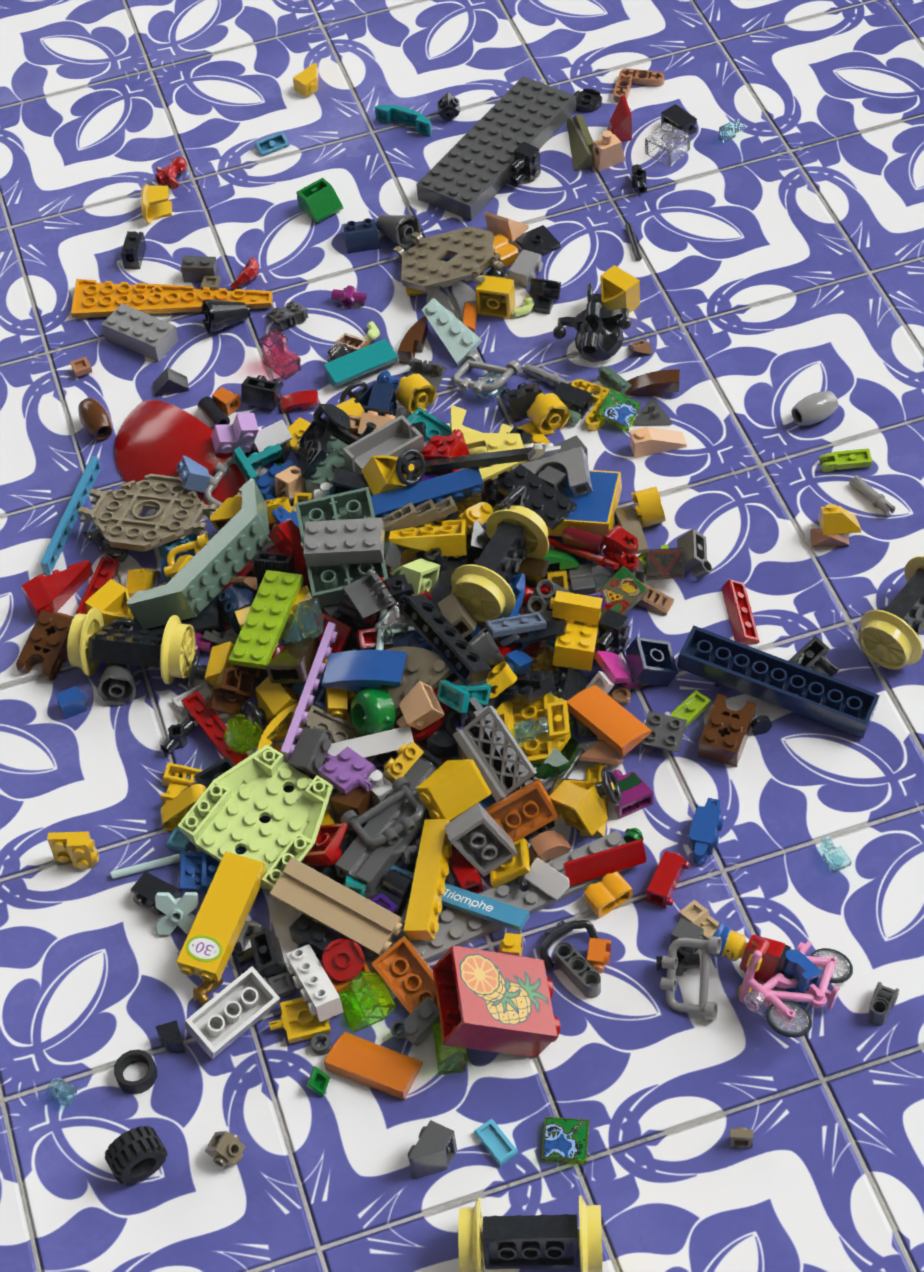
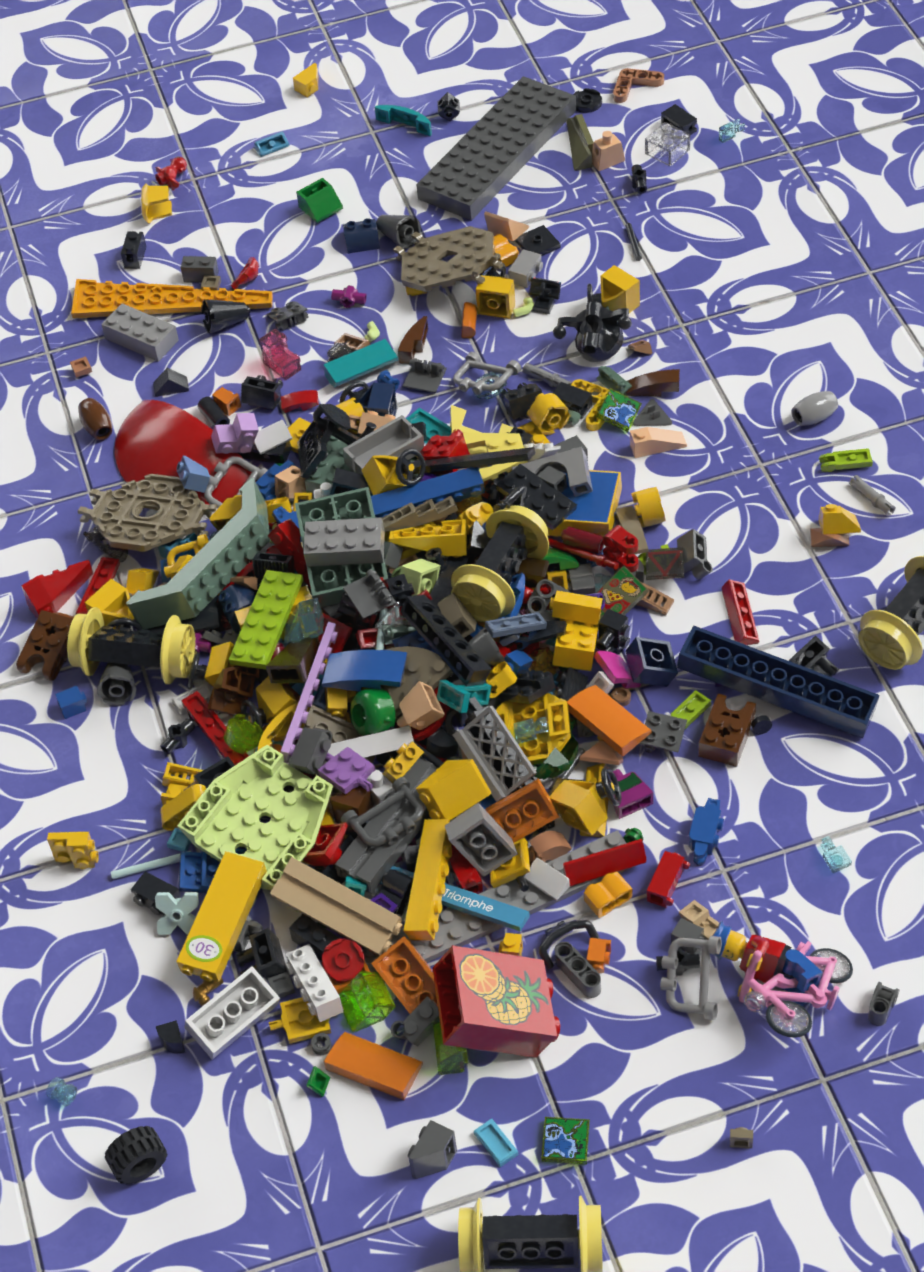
dark azure tile [40,456,101,575] -> none
black tyre [114,1049,157,1094] -> none
dark tan brick [205,1131,246,1167] -> none
teal bracket [232,443,282,482] -> none
yellow brick [396,374,437,413] -> none
light aqua wing [422,298,482,366] -> none
black brick [509,142,541,187] -> none
red slope [607,95,632,142] -> none

